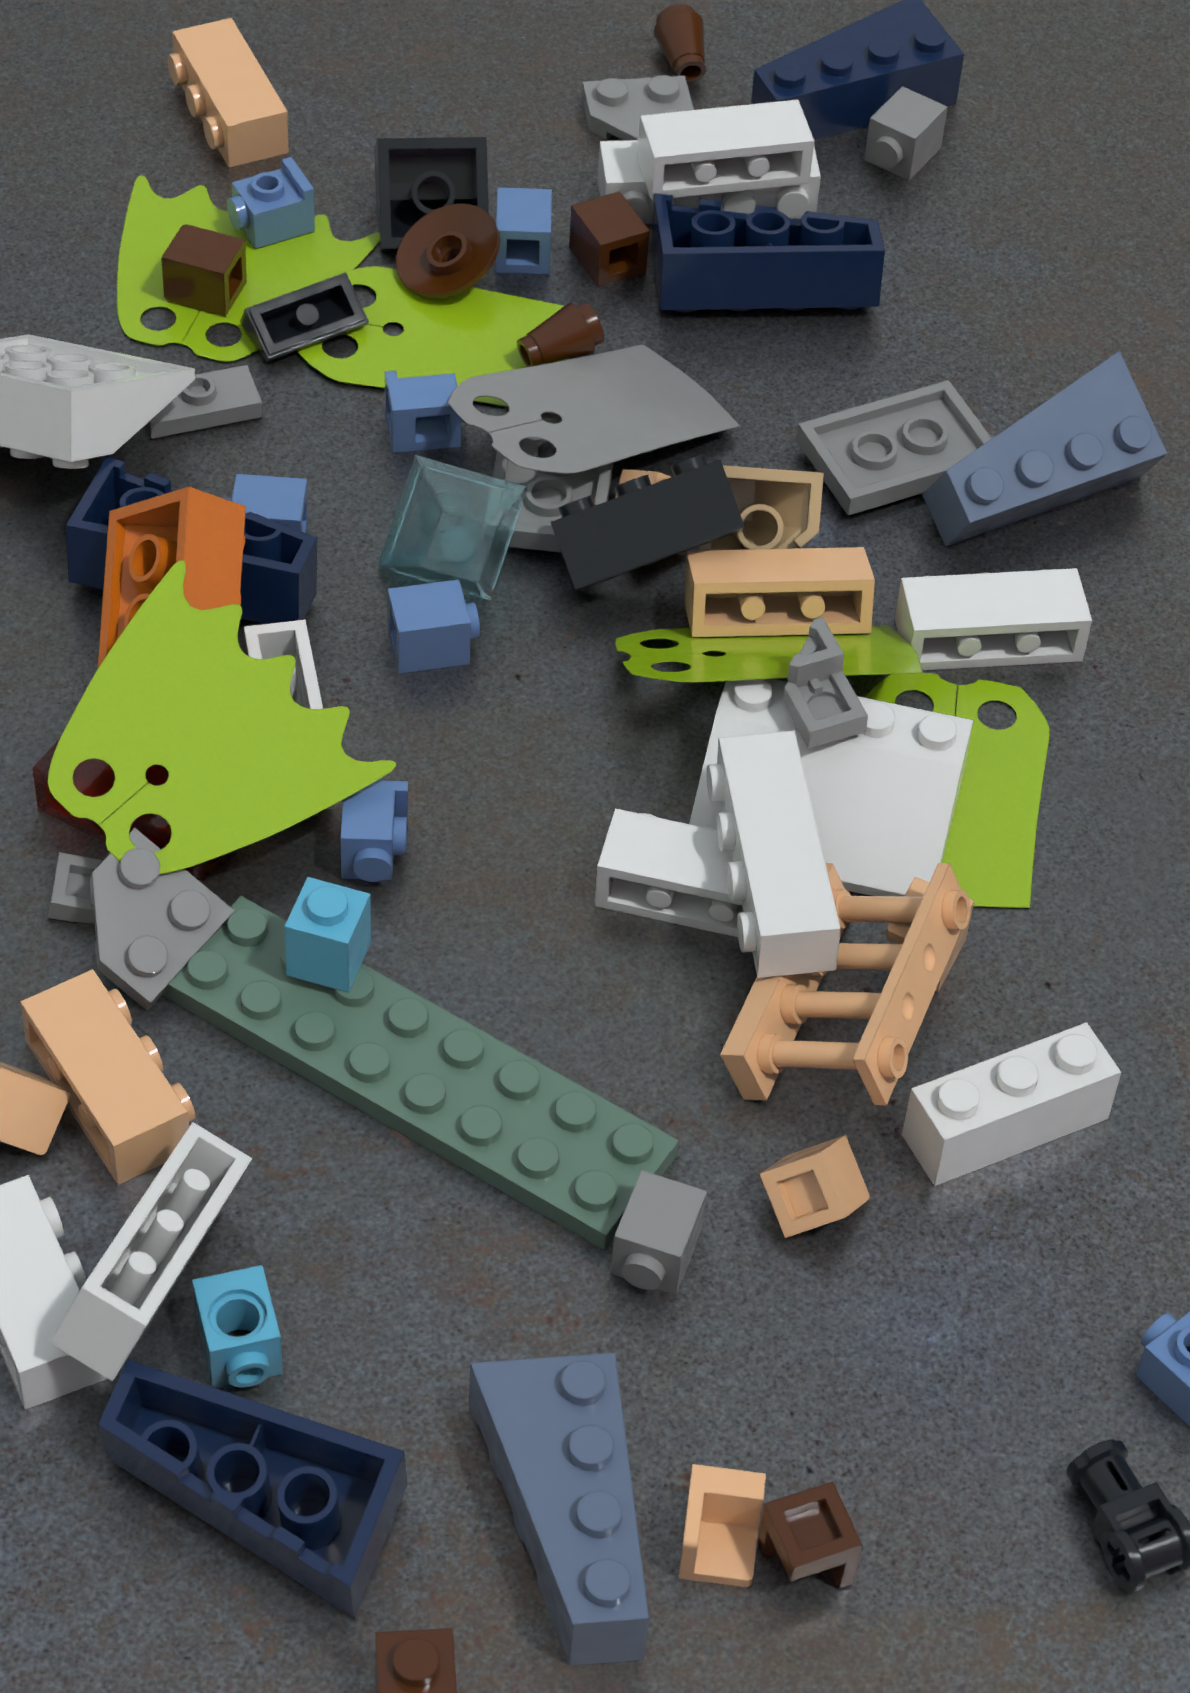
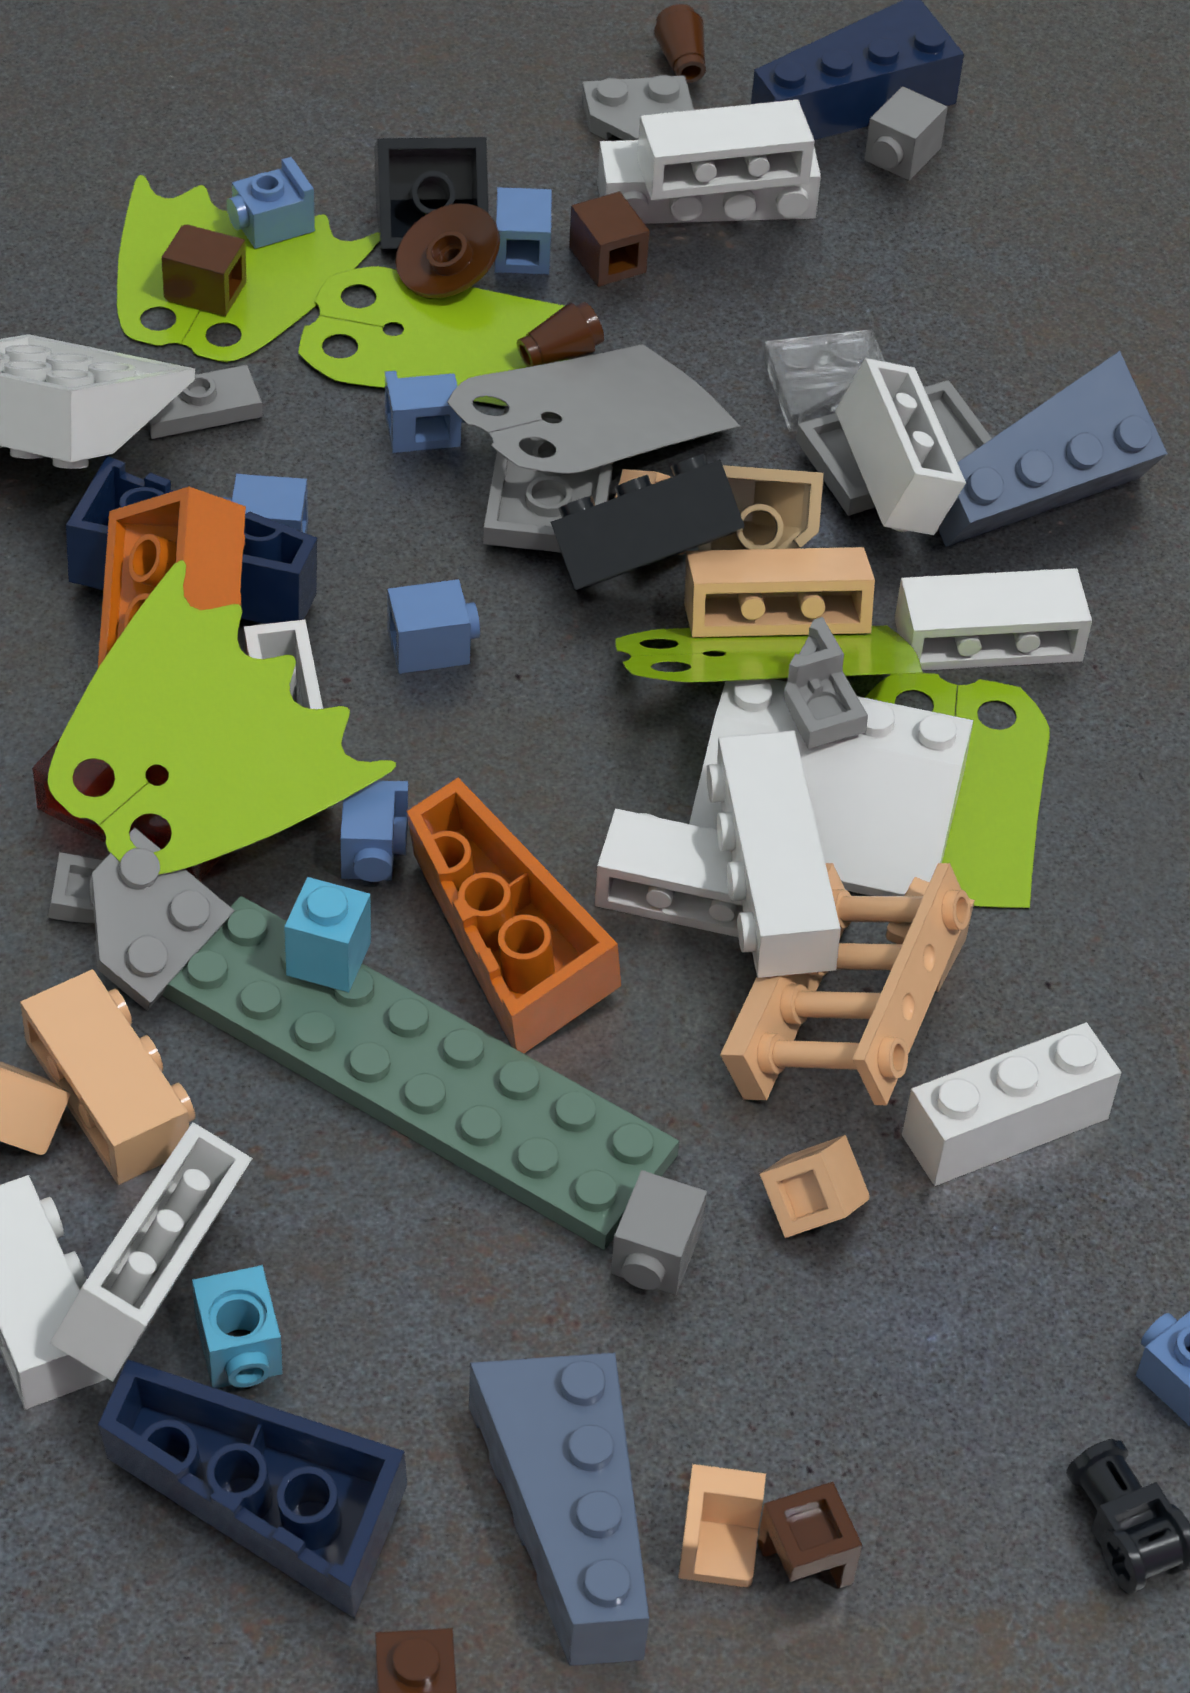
light nougat brick [167,18,289,168] -> none
black slope [240,272,369,362] -> none
clear light blue slope [378,455,528,600] -> none
dark blue wedge [651,193,885,313] -> none
none -> orange wedge [406,777,621,1054]
none -> clear wing [763,329,885,431]
none -> white brick [835,358,966,535]

